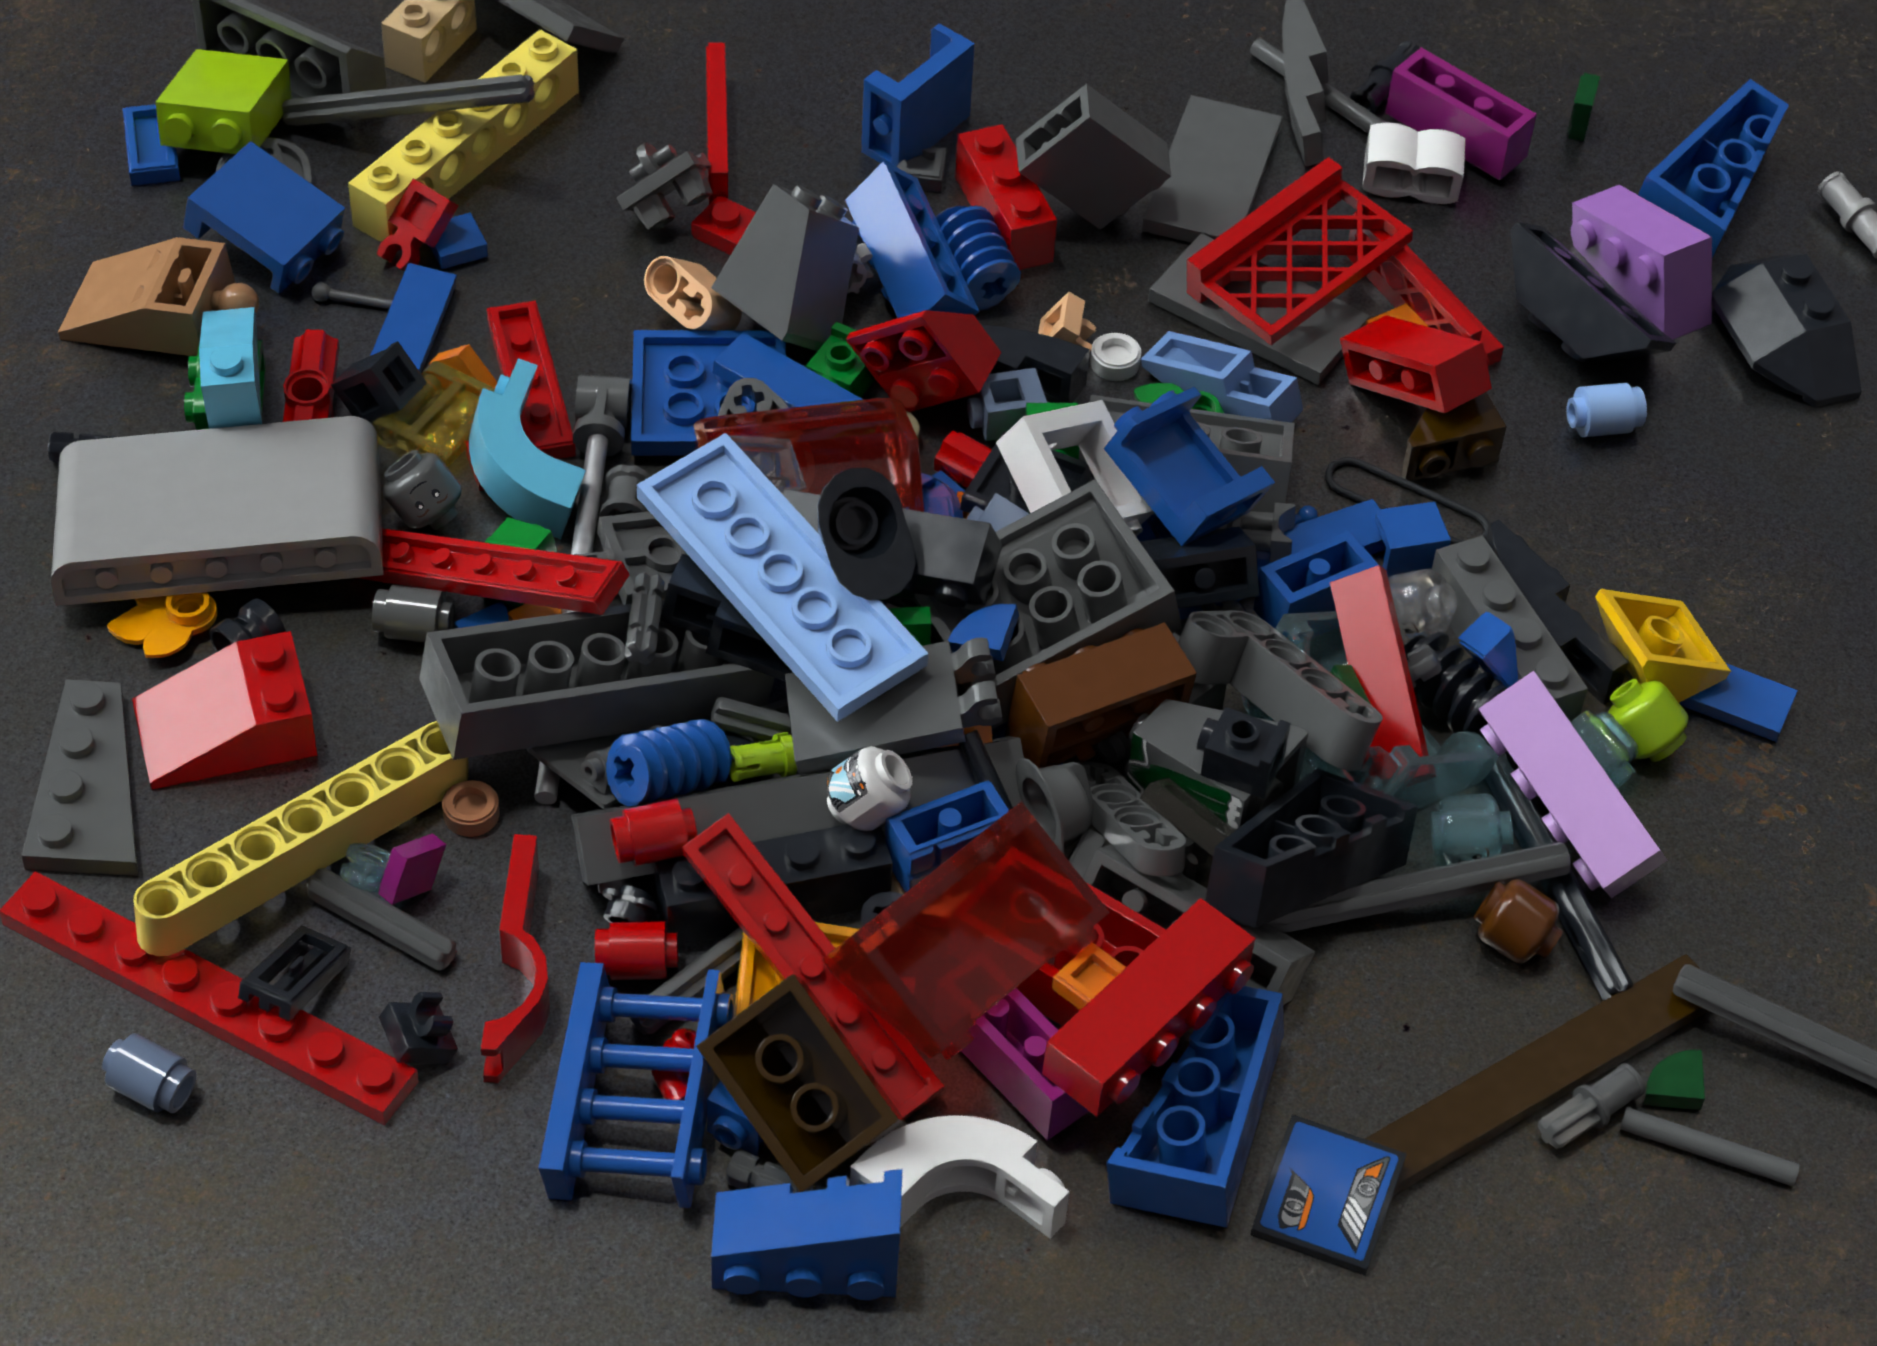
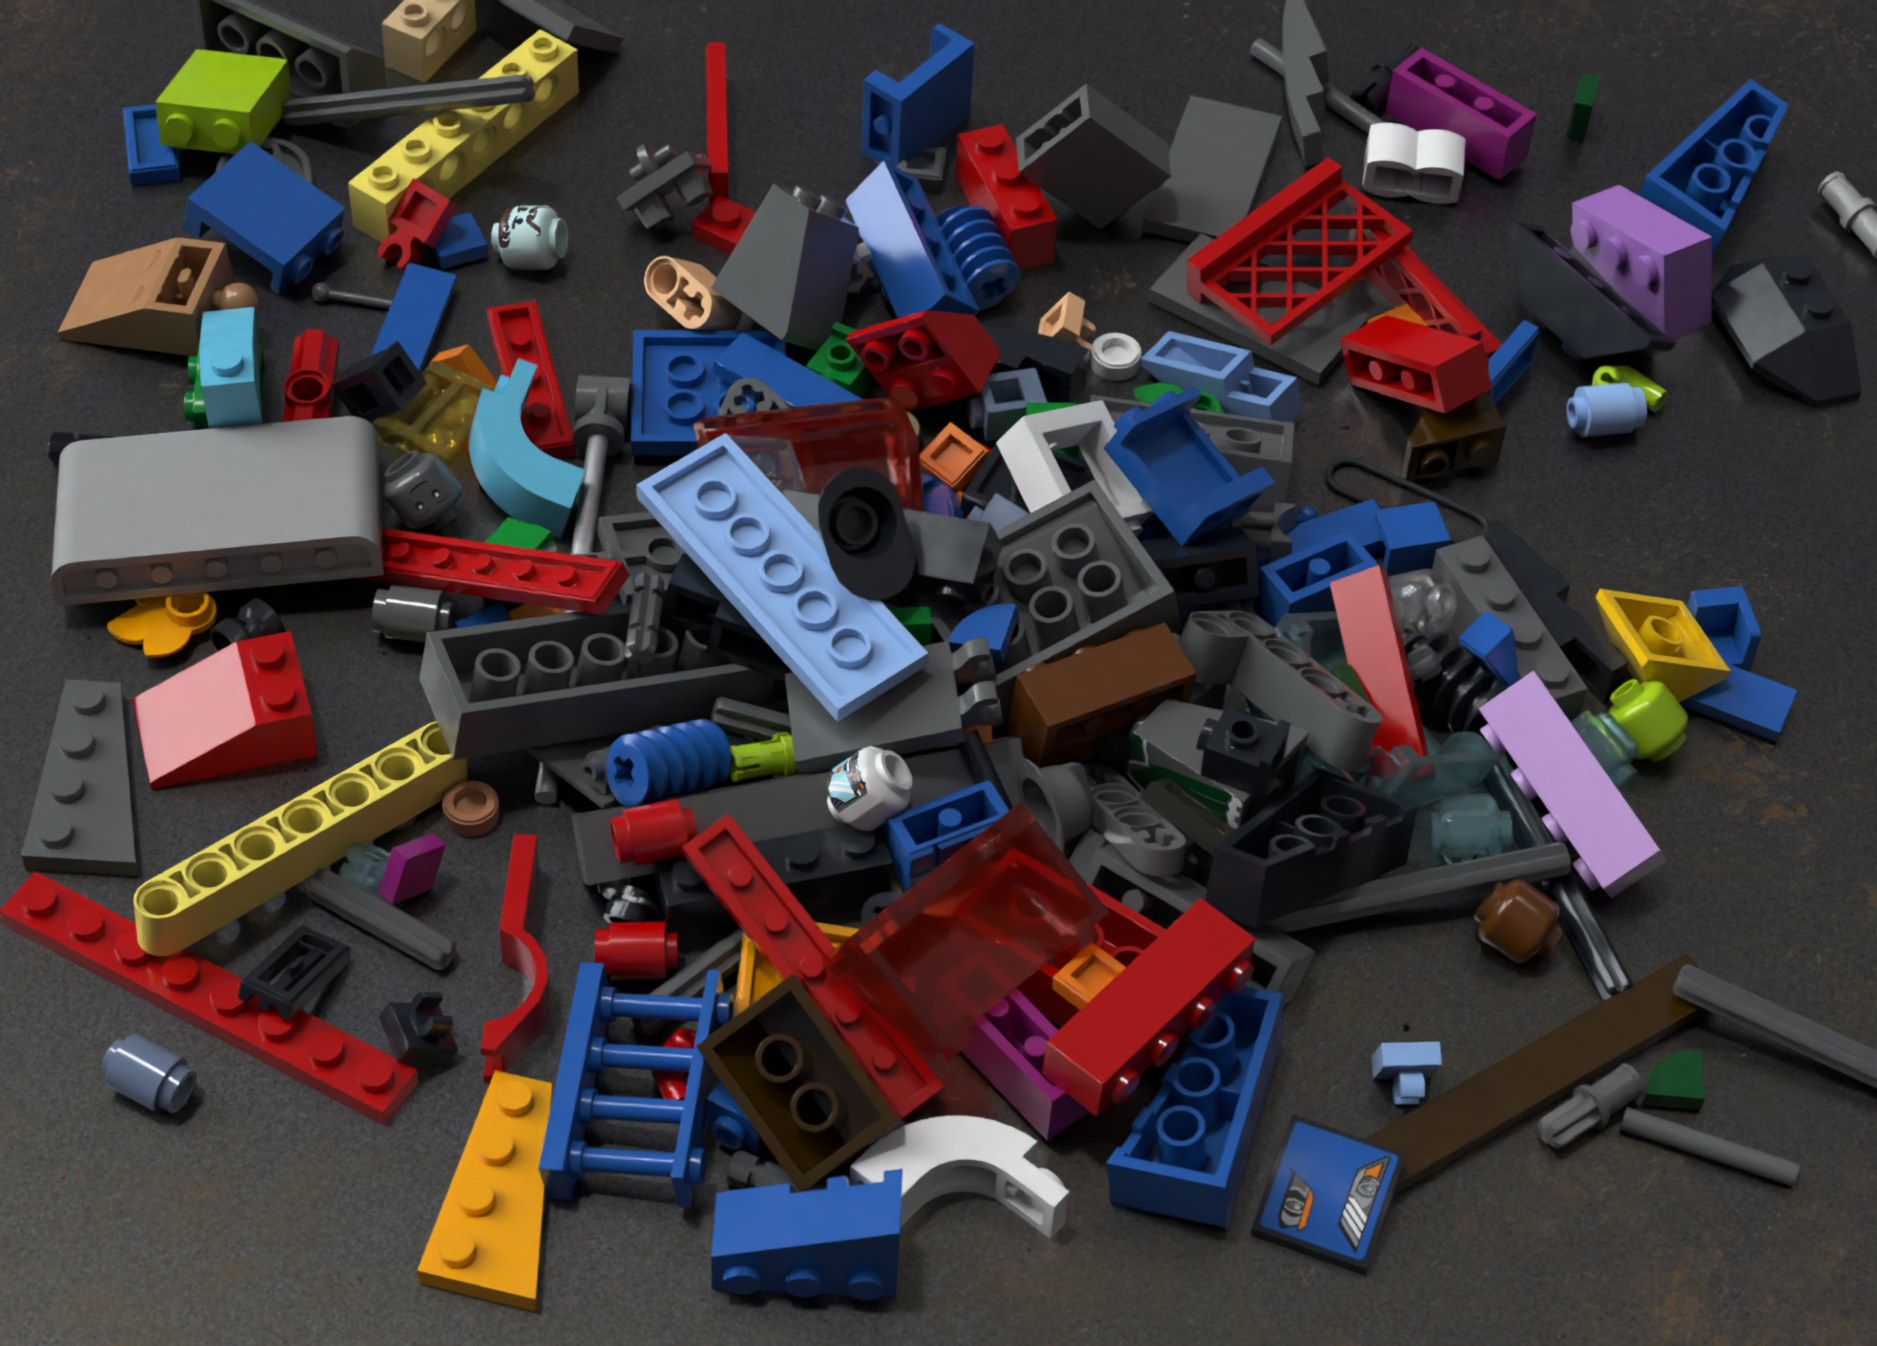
dark grey bush [600,465,650,517] -> none
none -> light orange wing [417,1070,553,1312]
none -> light aqua head [491,205,569,270]
none -> orange tile [916,422,989,495]
none -> light blue tile [1371,1041,1442,1105]
none -> blue tile [1487,320,1539,406]
none -> lime arm [1592,366,1669,412]
none -> blue panel [1687,586,1761,670]

